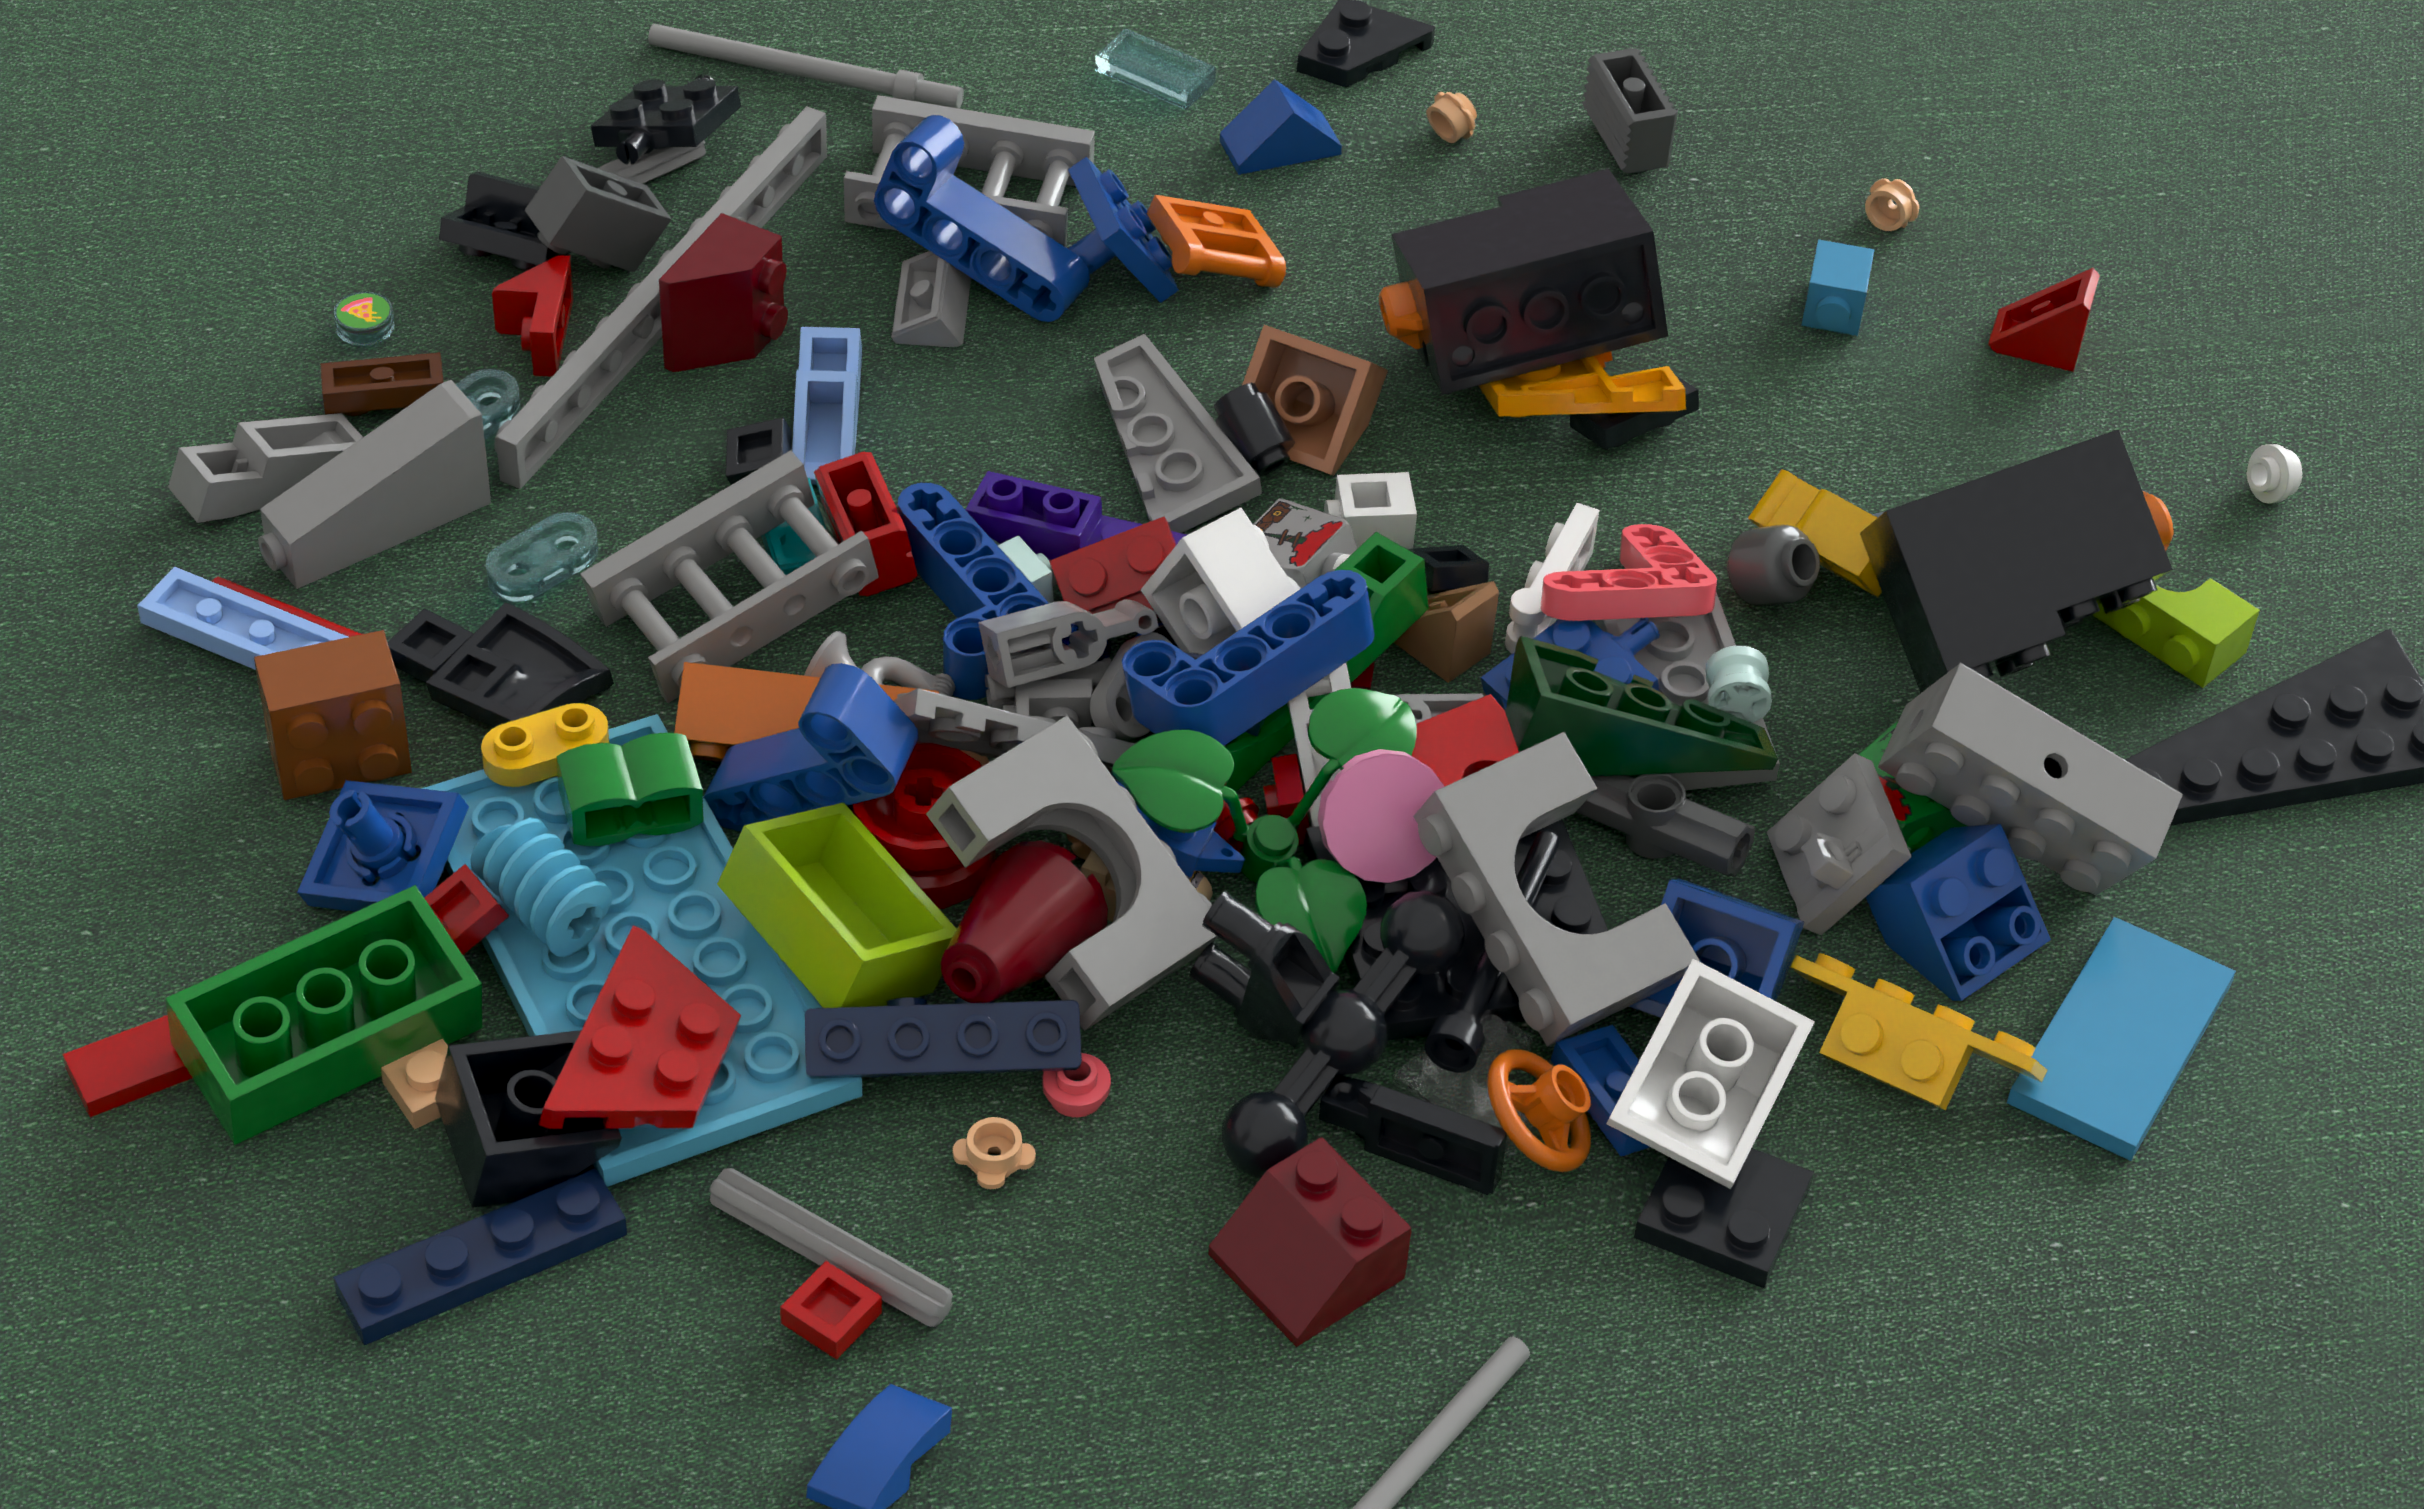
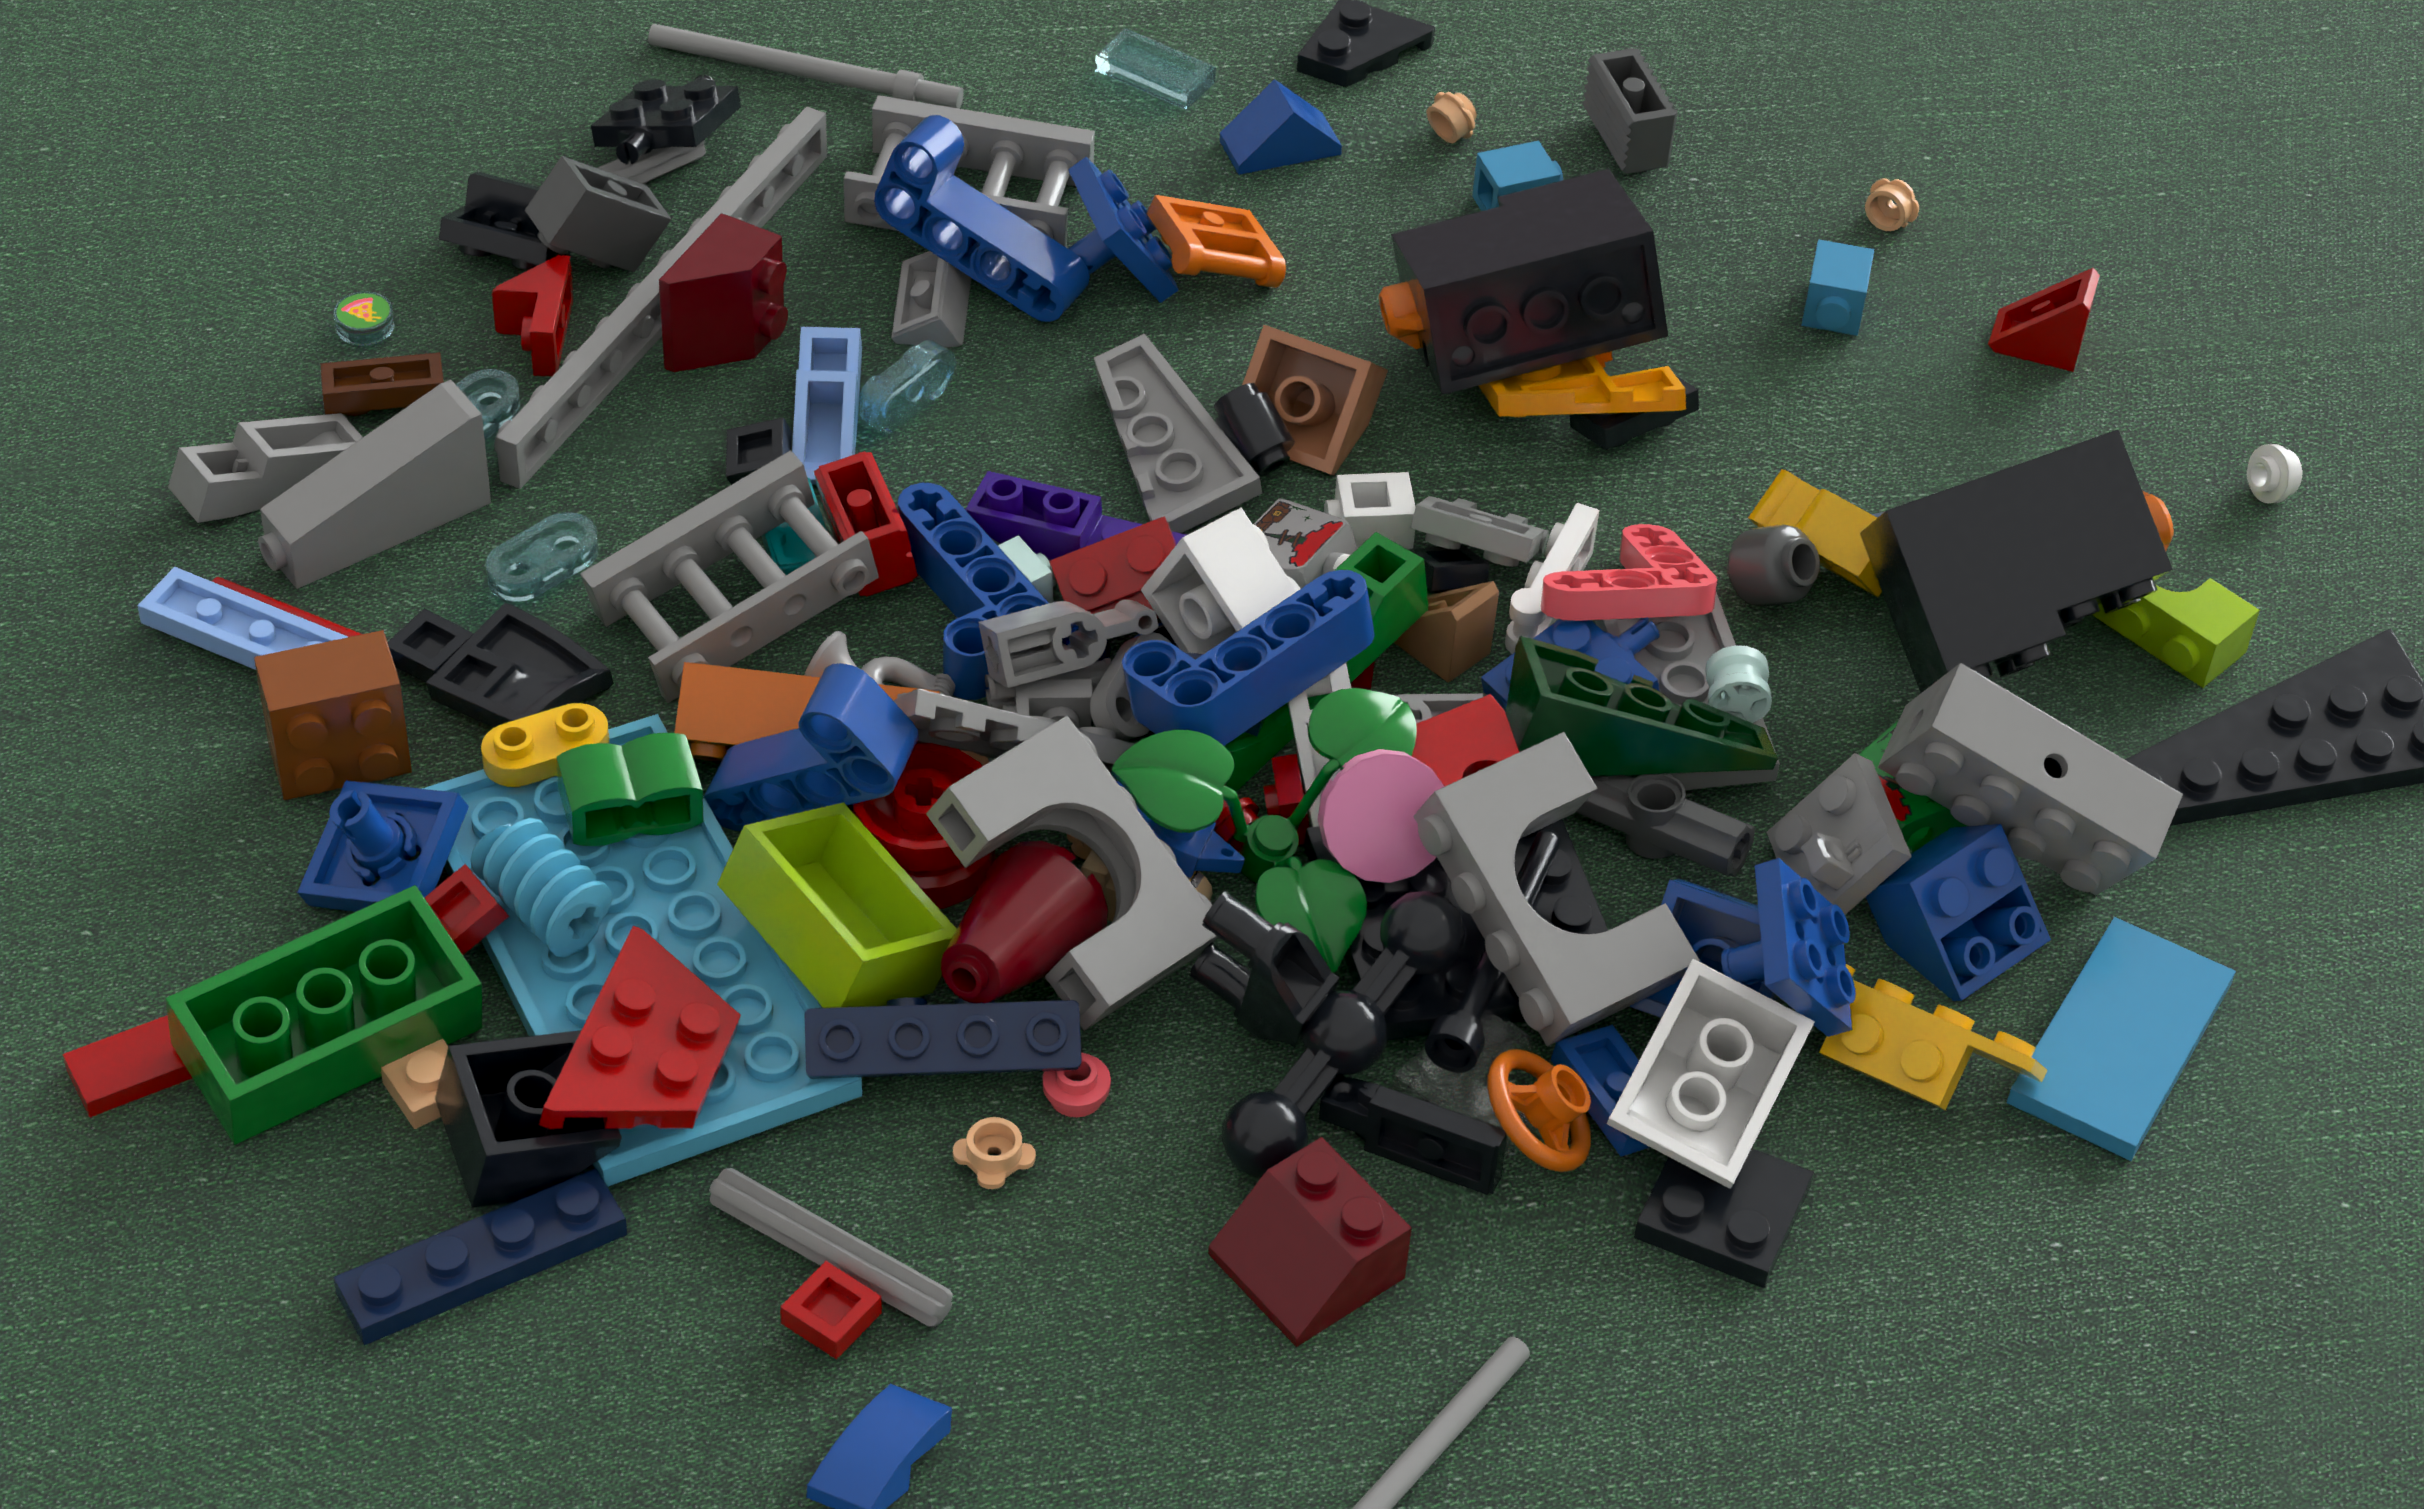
none -> clear light blue plate [859,340,956,434]
none -> light grey plate [1410,496,1549,567]
none -> dark azure brick [1472,141,1564,211]
none -> blue plate [1721,858,1856,1037]

